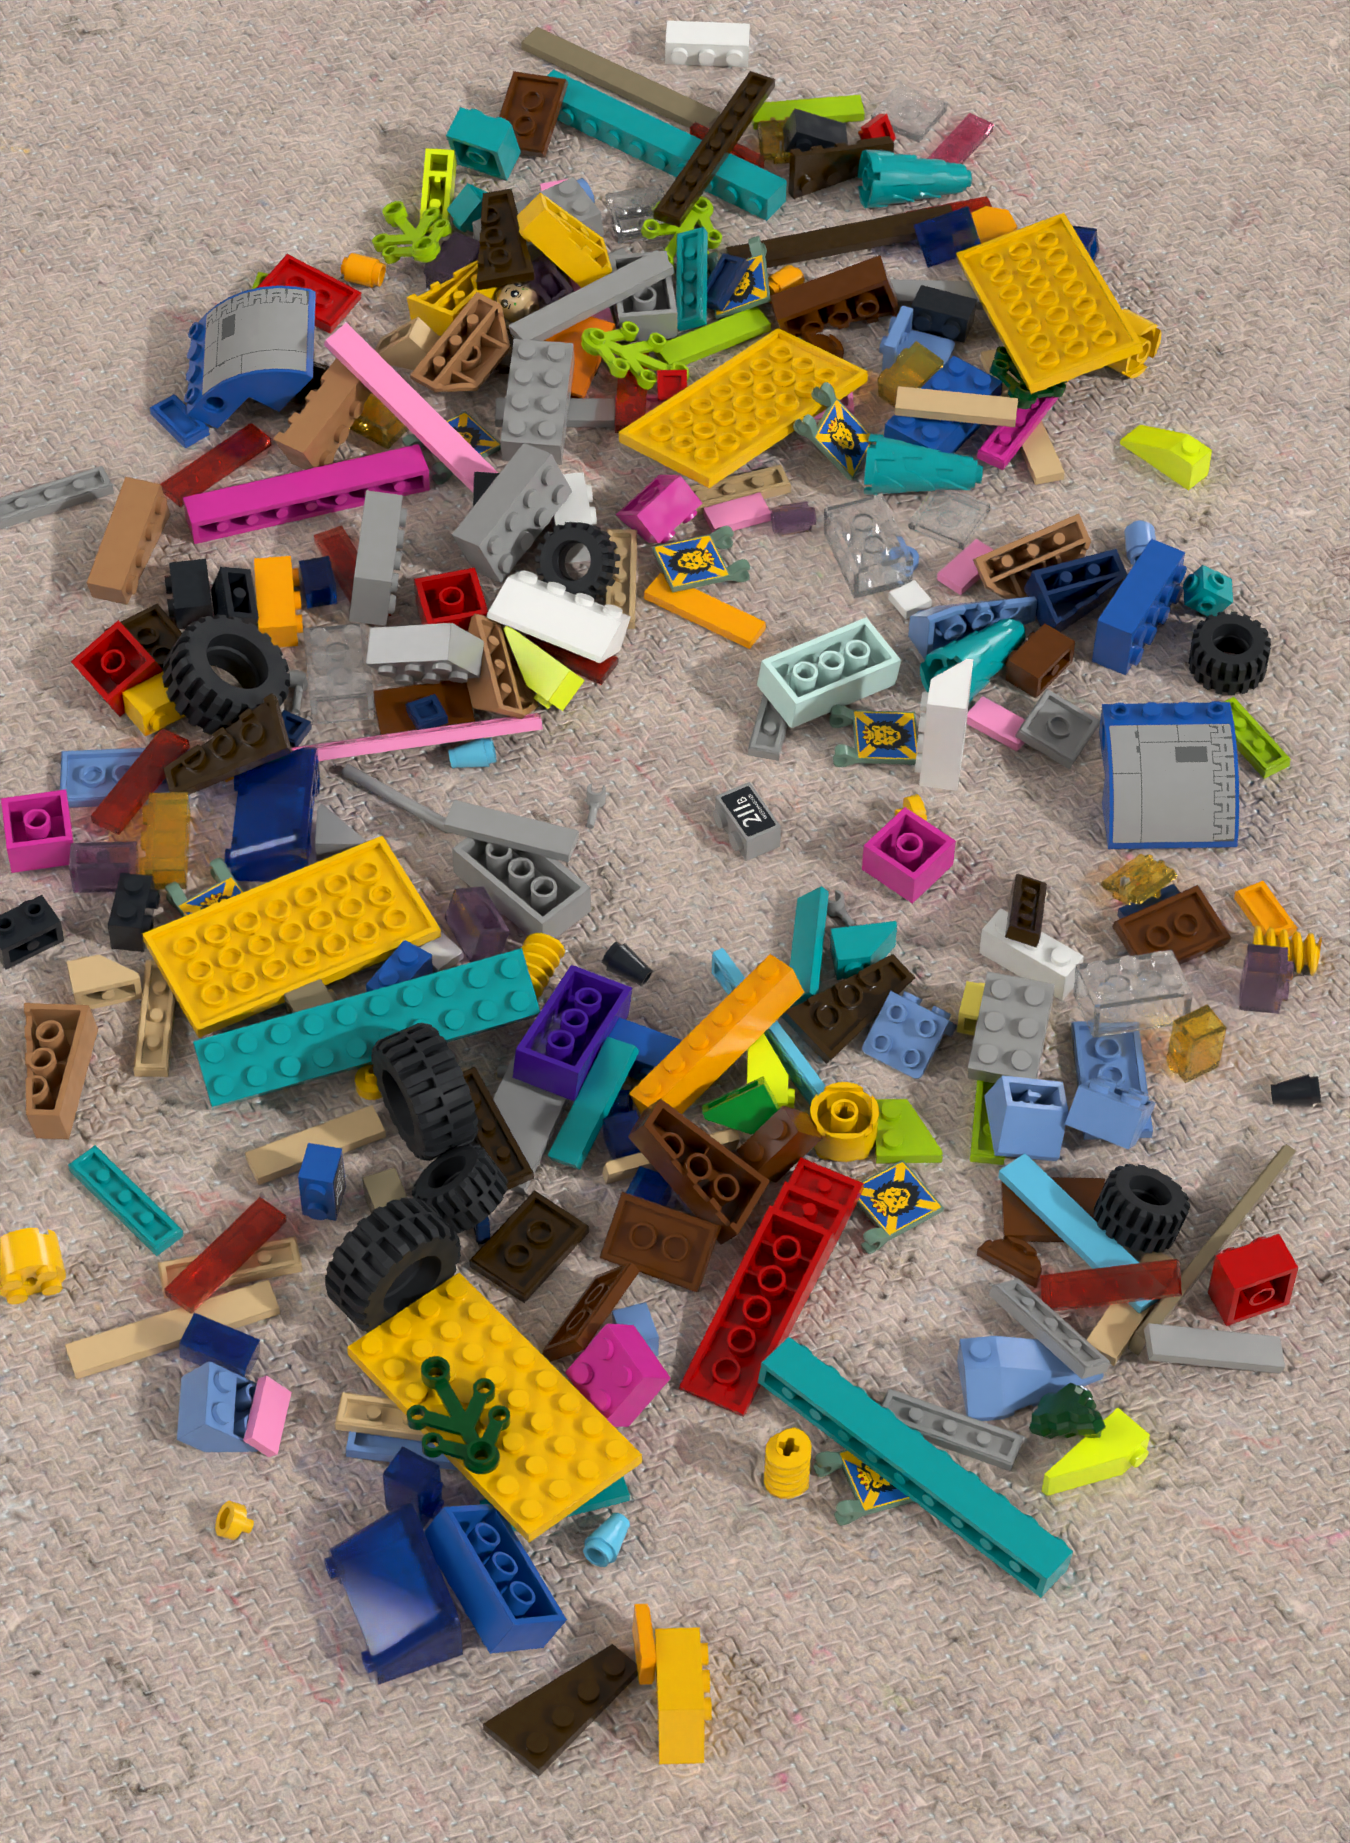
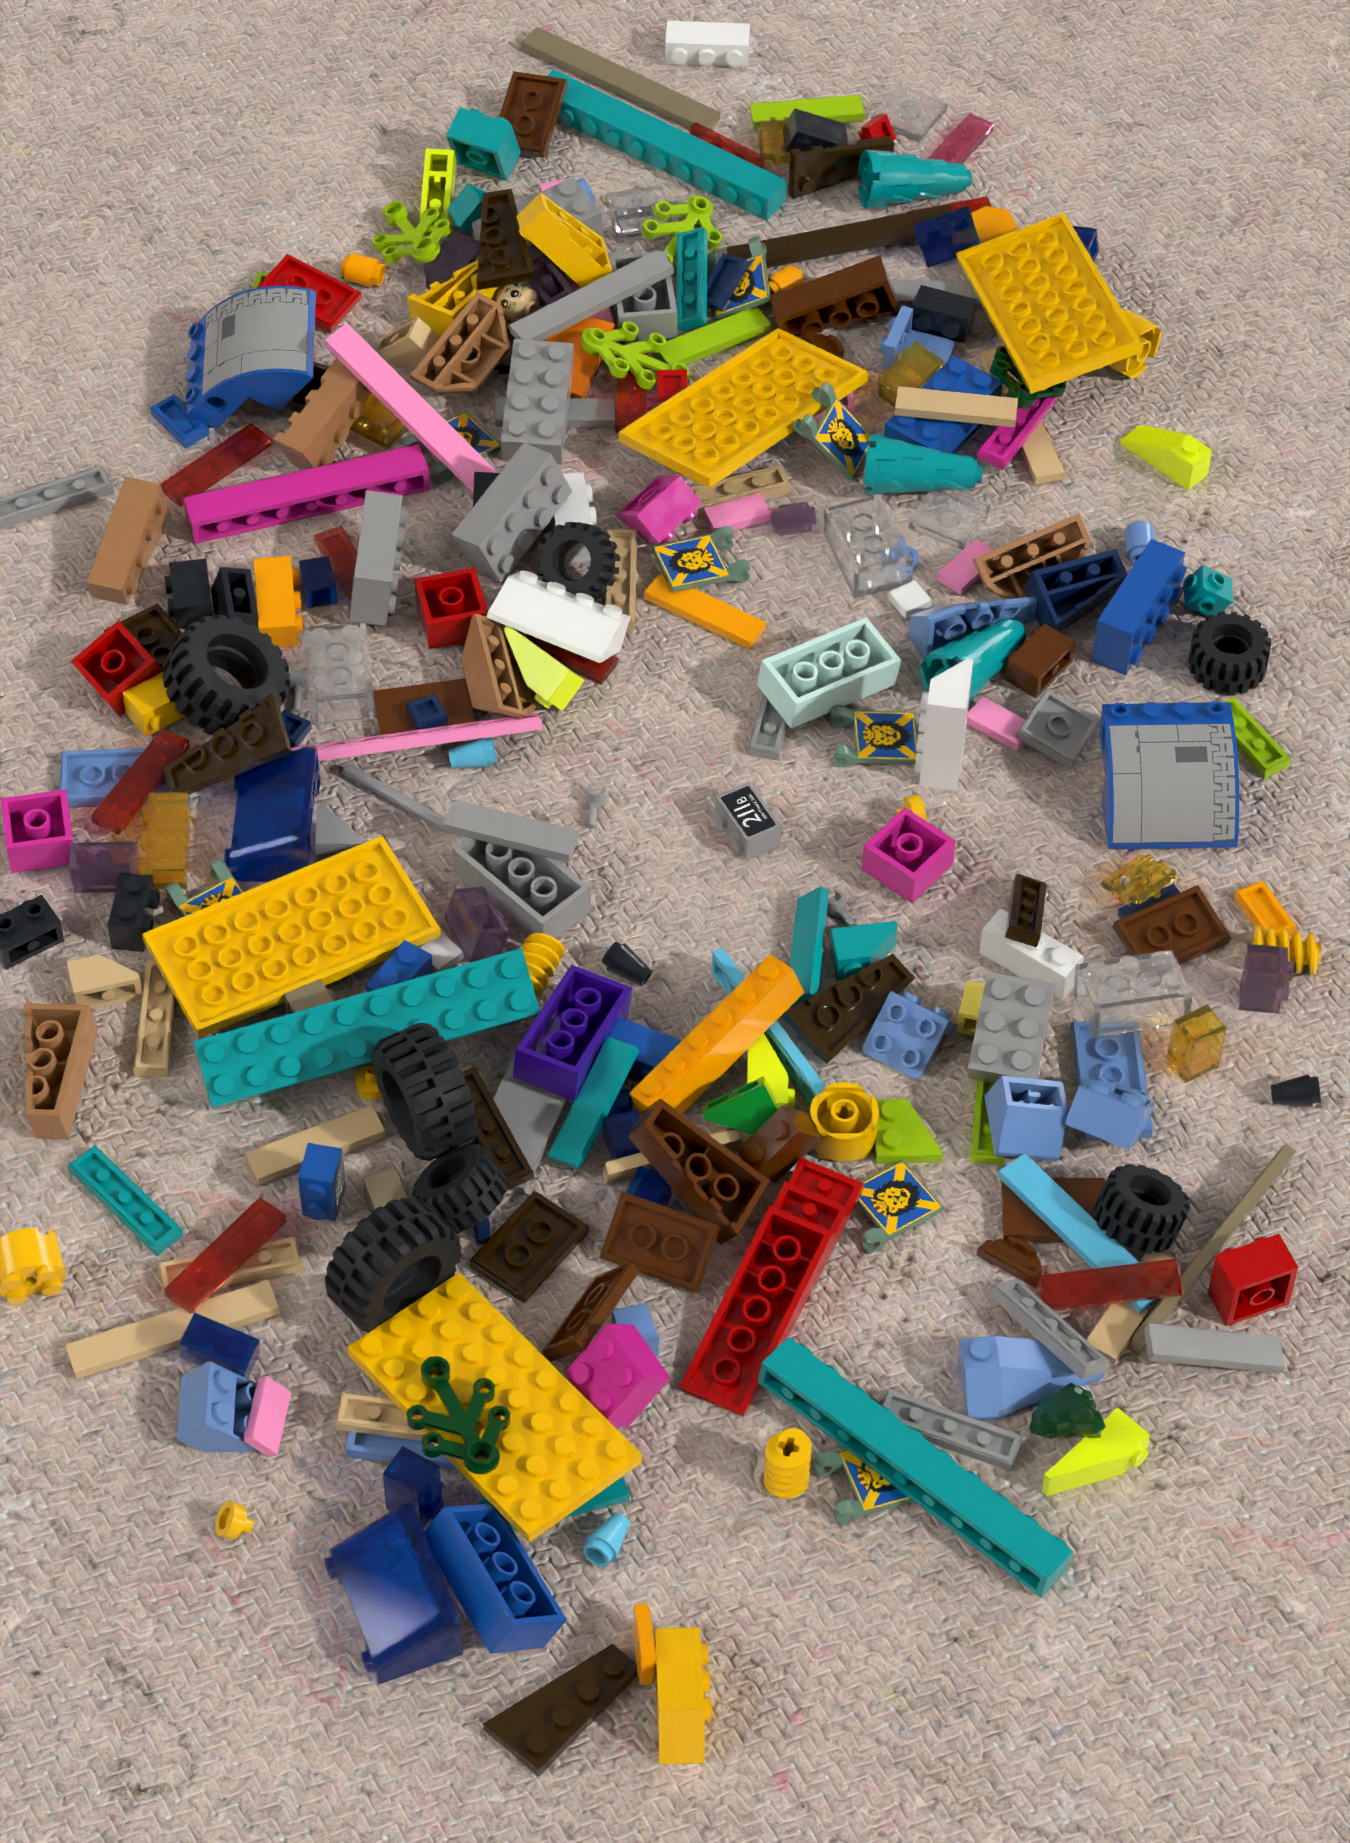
light grey brick [366,623,484,685] -> none
dark brown tile [653,71,775,228] -> none

